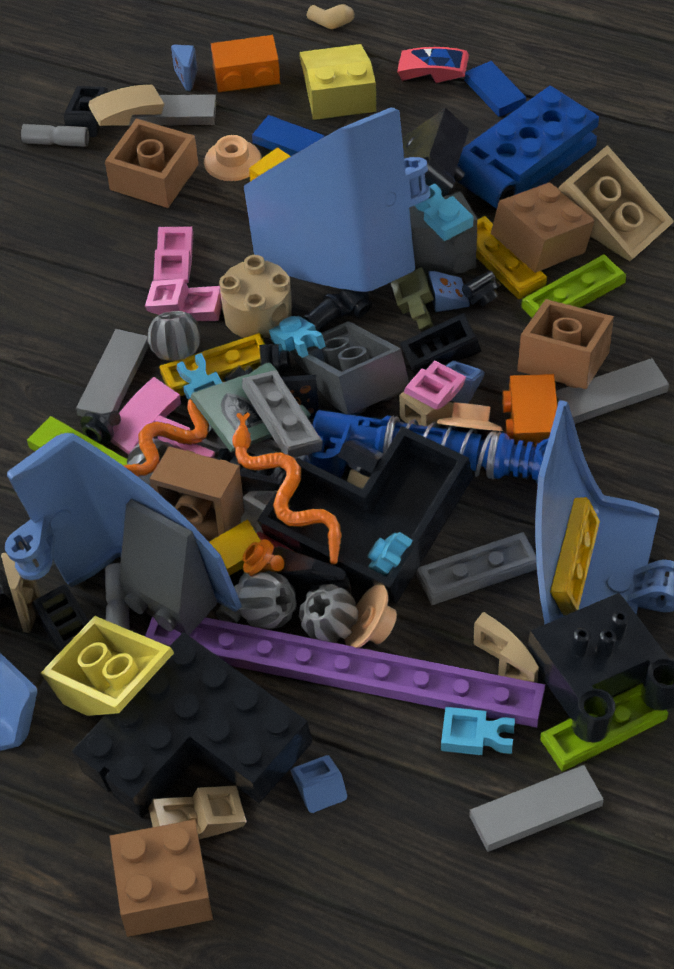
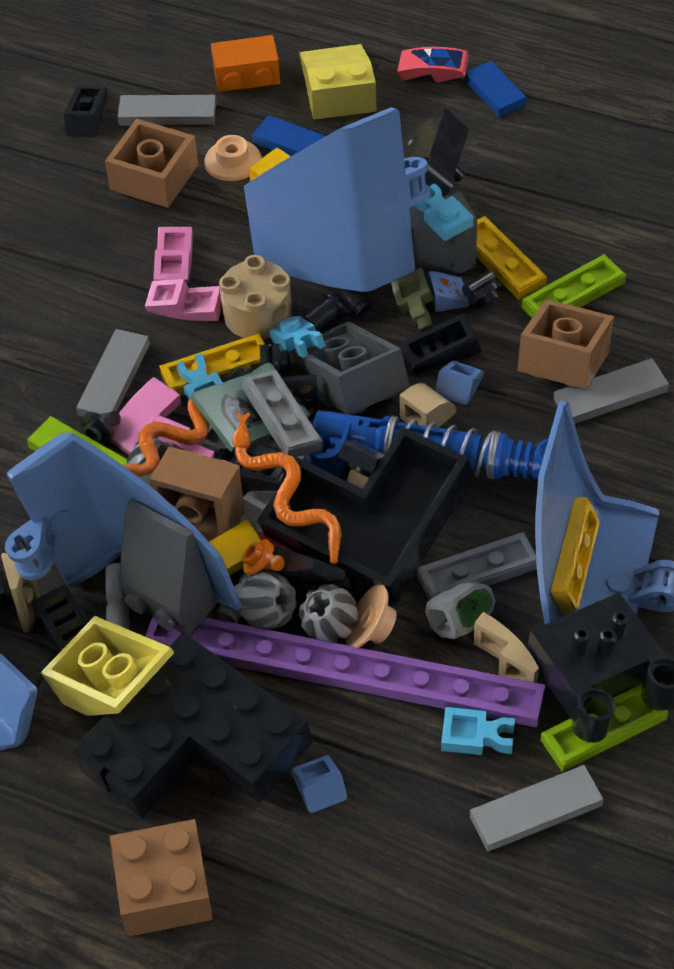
light grey piece [21,124,89,147] -> none
tan slope [88,85,164,126] -> none
light grey piece [148,311,201,361] -> none
tan slope [148,786,246,839] -> none
medium blue slope [171,45,198,91] -> none
tan arm [307,4,354,30] -> none
medium azure plate [367,532,413,576] -> none
bright pink slope [404,360,466,410] -> none
light nougat piece [436,402,503,431] -> none
blue hinge [458,86,599,209] -> none
medium nougat brick [491,182,595,273] -> none
orange brick [502,374,558,447] -> none
tan slope [558,145,674,261] -> none
none -> light grey rock [425,582,496,639]

